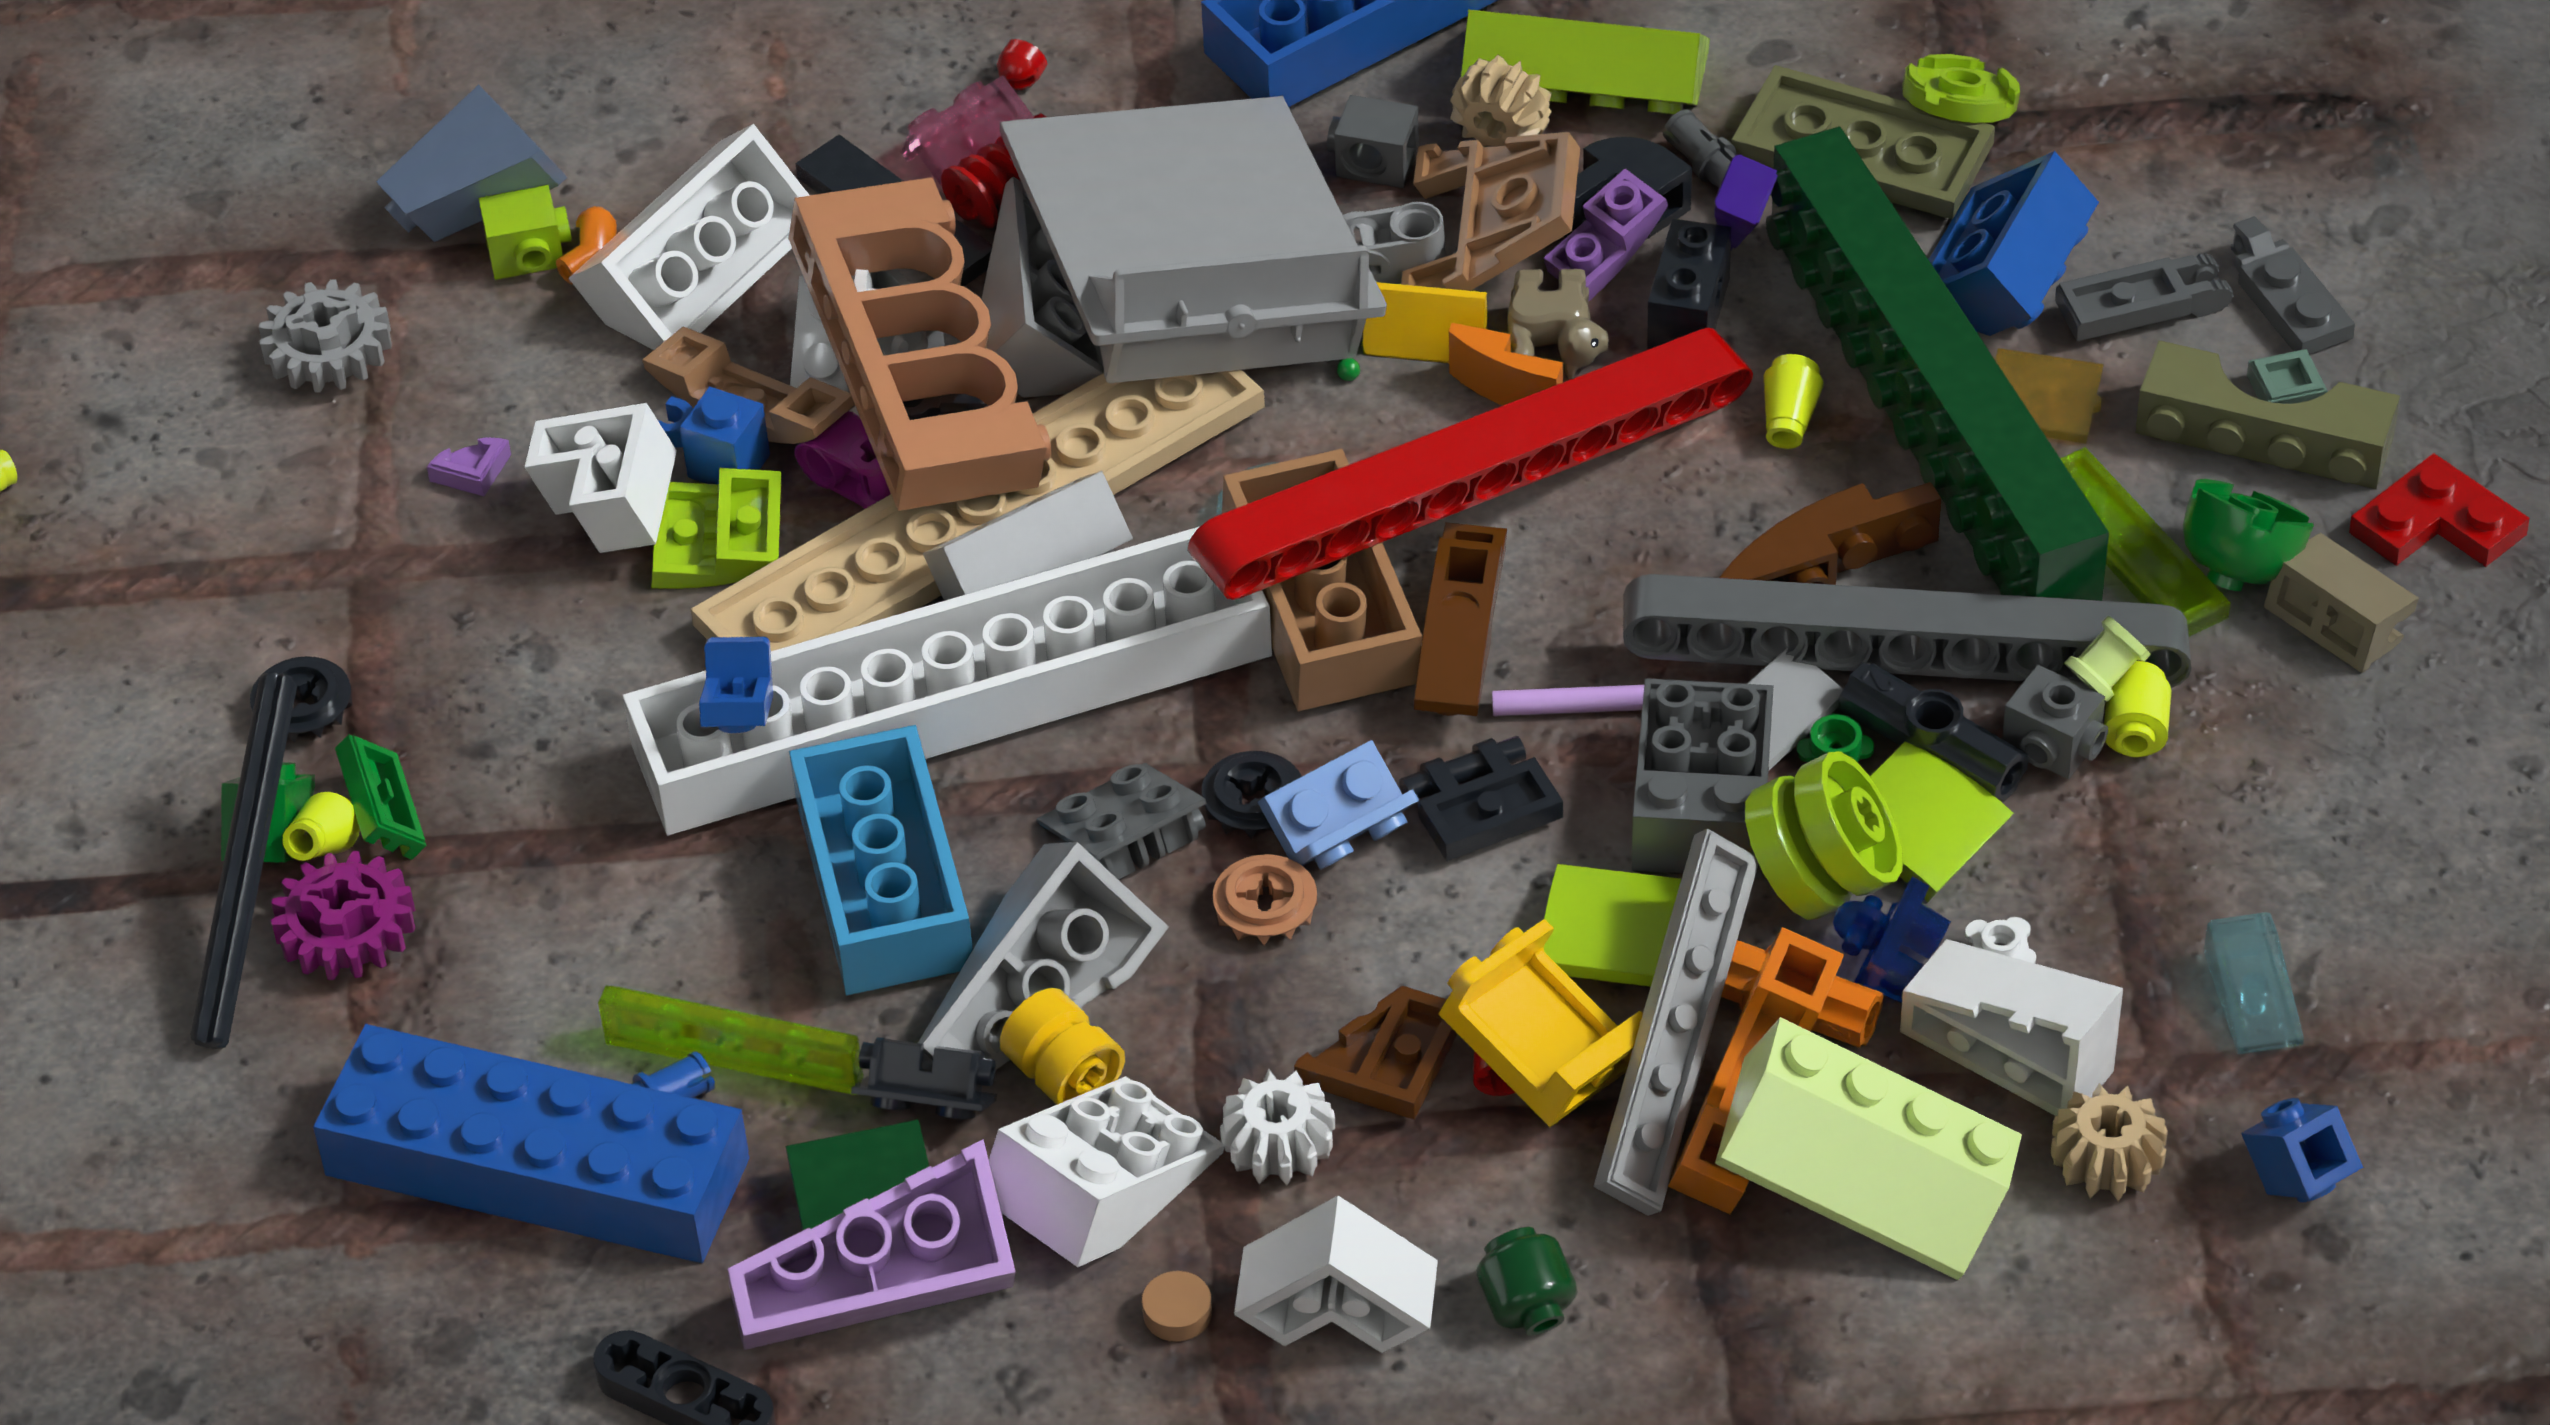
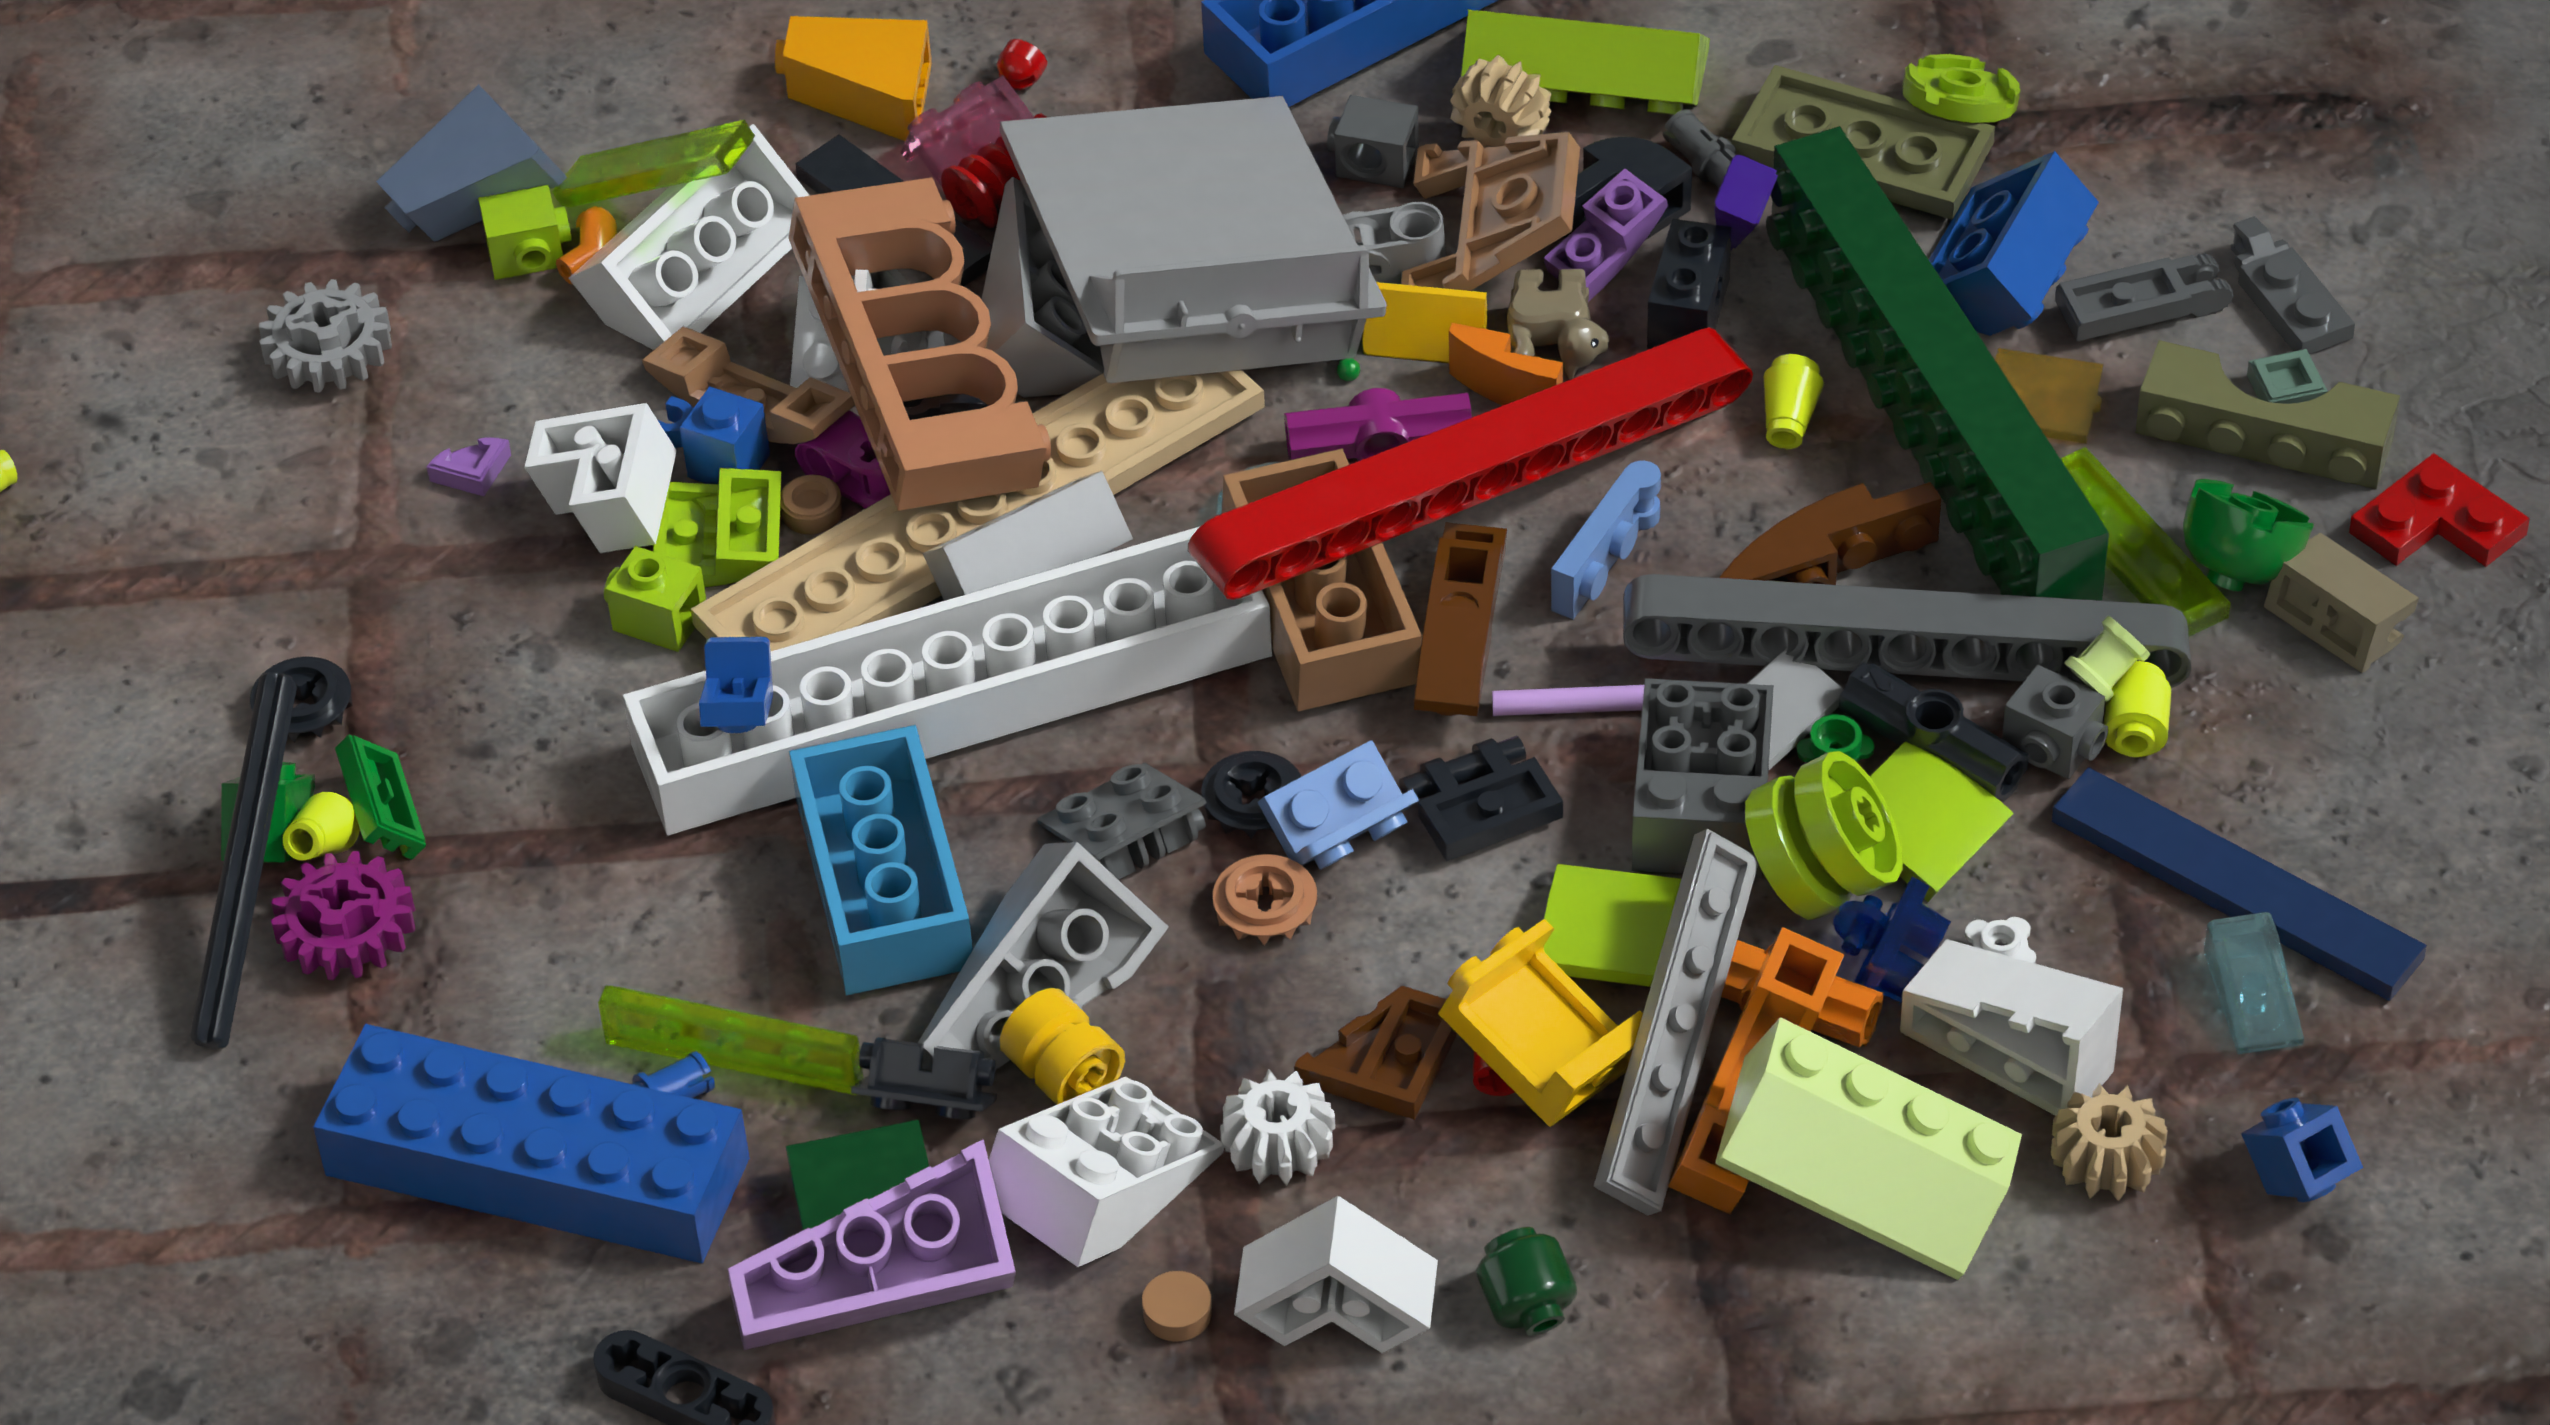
none -> clear neon green tile [552,120,755,208]
none -> lime brick [604,546,706,652]
none -> light orange slope [775,16,932,142]
none -> medium nougat tile [780,475,843,534]
none -> magenta piece [1284,388,1472,461]
none -> medium blue plate [1551,460,1661,620]
none -> dark blue tile [2052,767,2427,1001]

